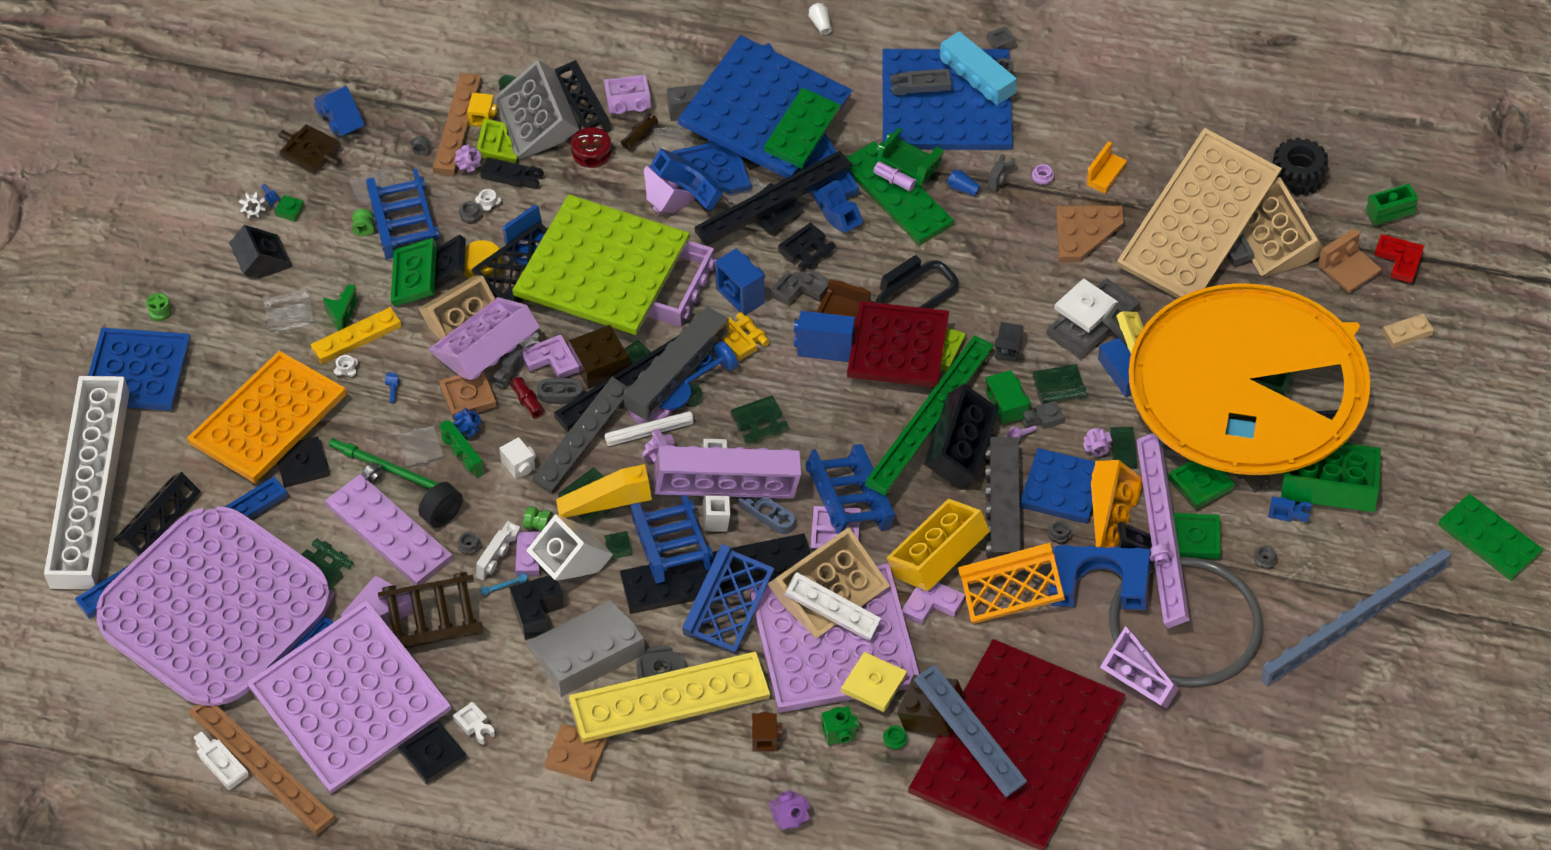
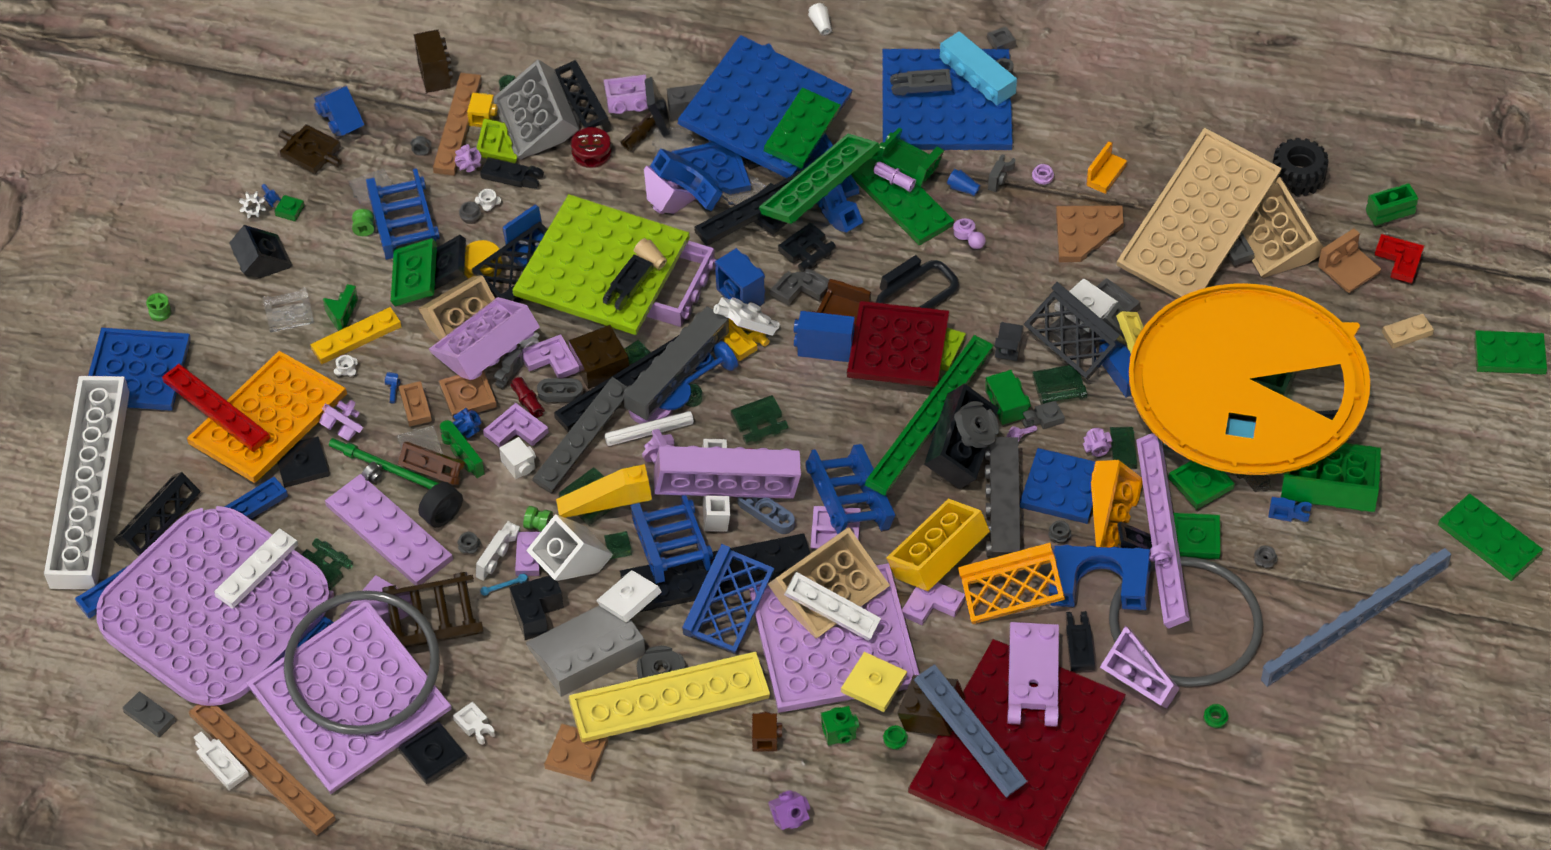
none -> dark grey plate [122,691,176,738]
none -> red tile [162,364,271,452]
none -> white plate [214,528,298,609]
none -> dark grey piece [284,590,440,735]
none -> lavender hips [319,400,363,441]
none -> reddish brown plate [398,442,465,485]
none -> medium nougat plate [399,381,432,427]
none -> dark brown brick [414,29,453,93]
none -> lavender plate [483,403,549,448]
none -> white plate [597,570,661,622]
none -> black hinge [603,255,654,310]
none -> tan cone [634,238,667,270]
none -> black plate [645,77,670,137]
none -> white plate [714,297,780,336]
none -> green plate [759,133,880,224]
none -> lavender plate [953,218,986,249]
none -> dark grey plate [954,401,999,448]
none -> lavender hinge [1008,622,1059,726]
none -> black fence [1023,282,1126,380]
none -> black hinge [1066,611,1095,671]
none -> green plate [1203,704,1228,728]
none -> green plate [1474,330,1547,375]

